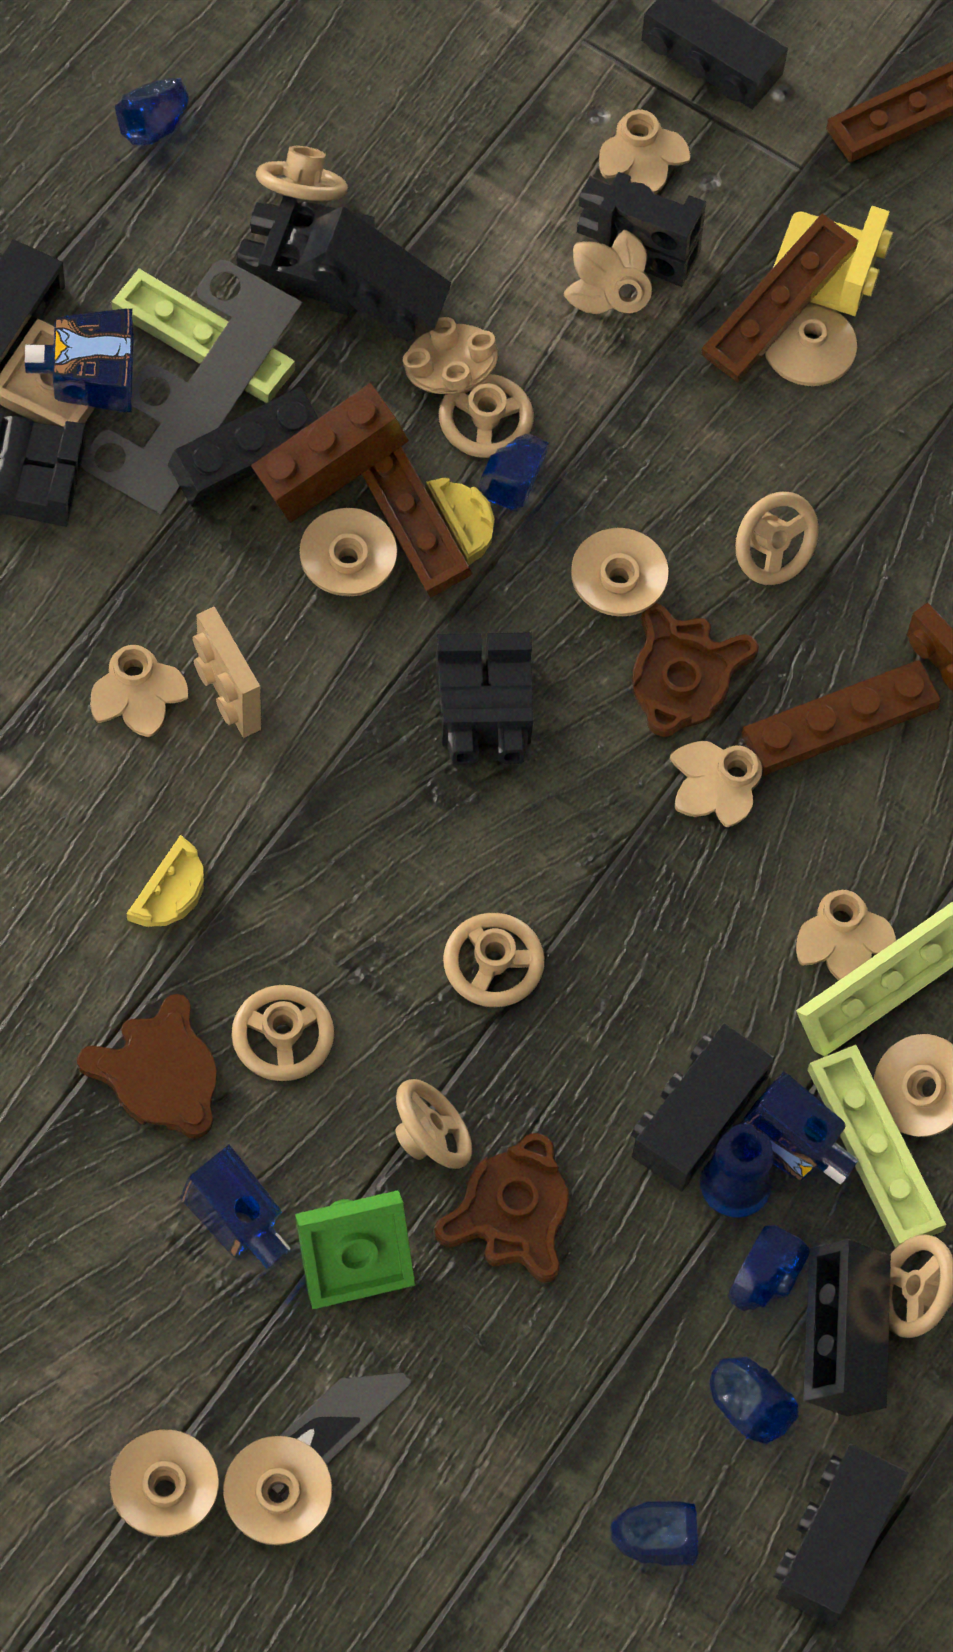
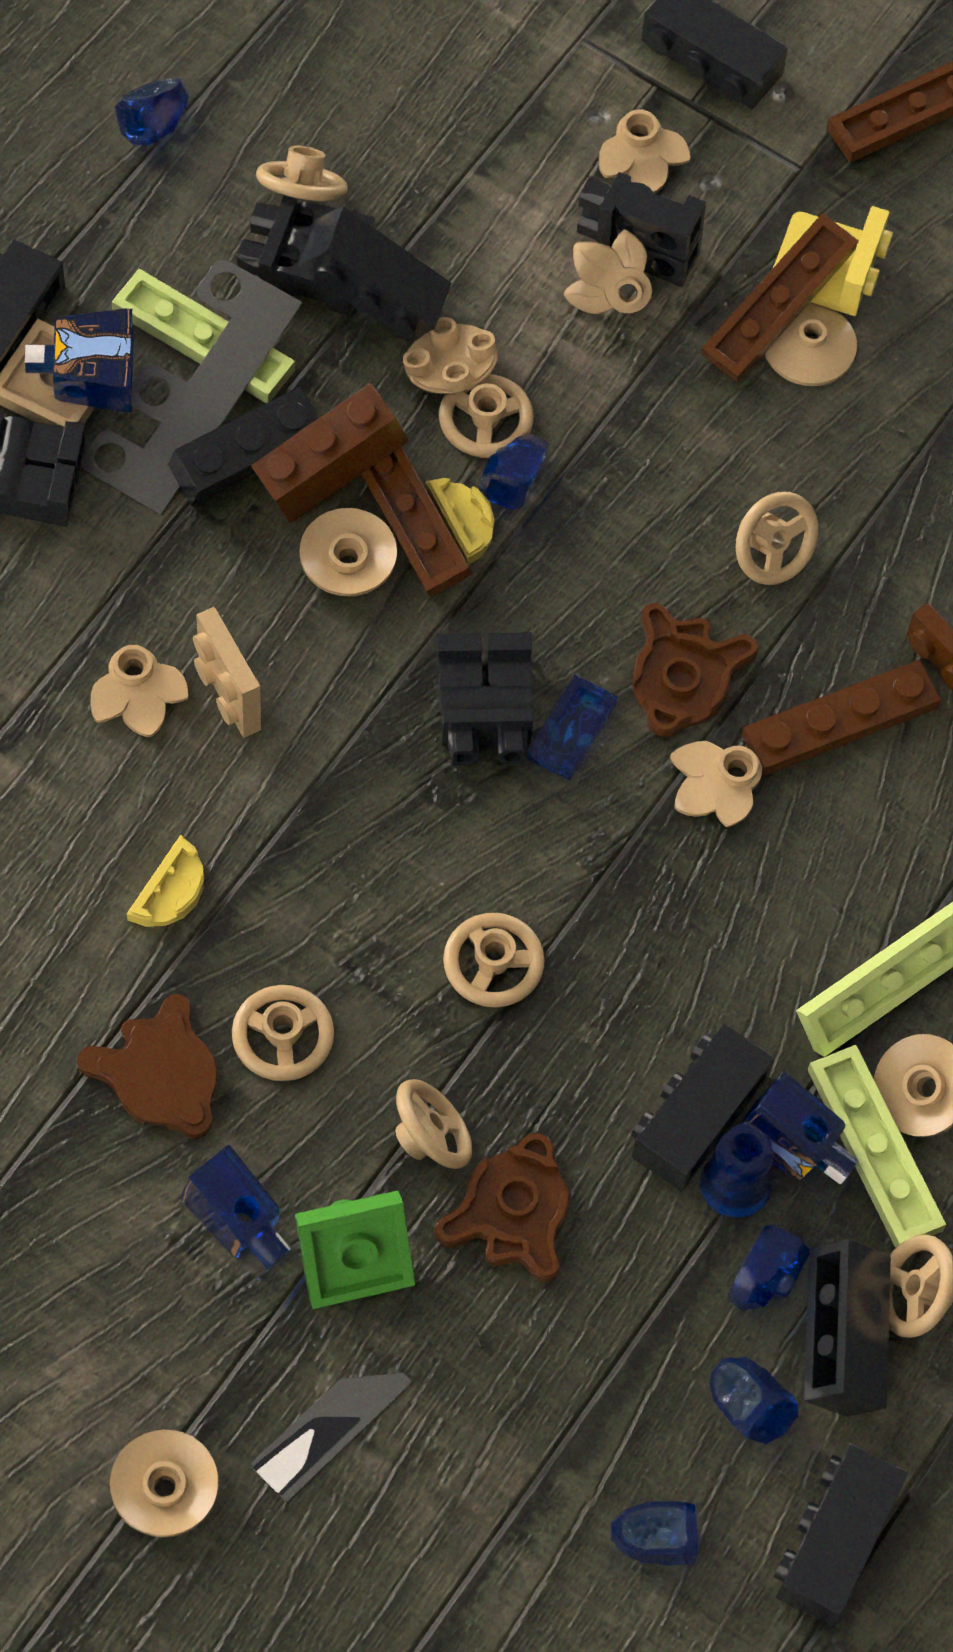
tan dish [224,1436,332,1545] -> none
tan dish [571,528,669,616] -> none
tan plate [796,890,896,980] -> none
none -> clear blue tile [527,675,618,781]

